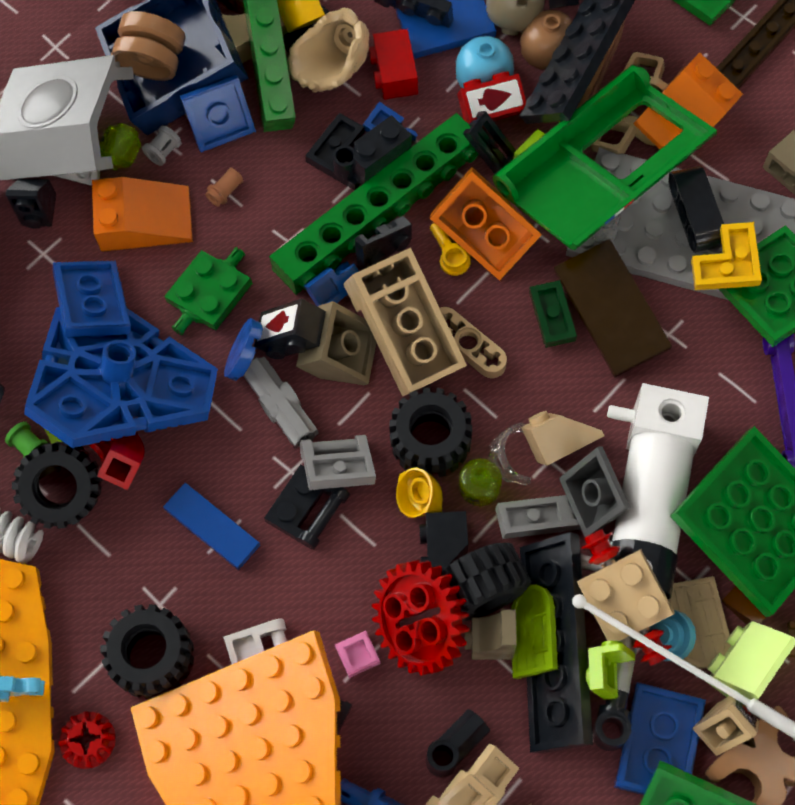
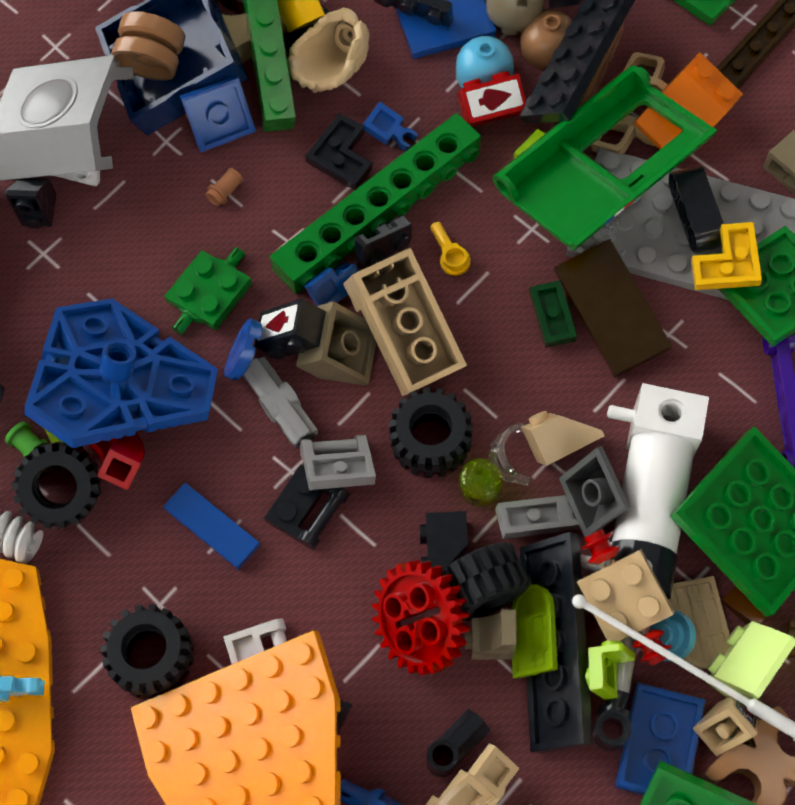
blue tile [52,261,131,337] -> none
red gear [58,711,116,769] -> none
orange slope [92,177,193,252] -> none
clear neon green head [99,123,141,170] -> none
light grey bush [142,125,182,166] -> none
black hinge [332,115,412,185] -> none
bright pink tile [335,631,381,678] -> none
red brick [369,29,418,100] -> none
yellow hat [396,467,443,517] -> none
orange slope [430,167,542,281] -> none
tan beam [440,307,507,378] -> none
black tile [462,111,516,174] -> none

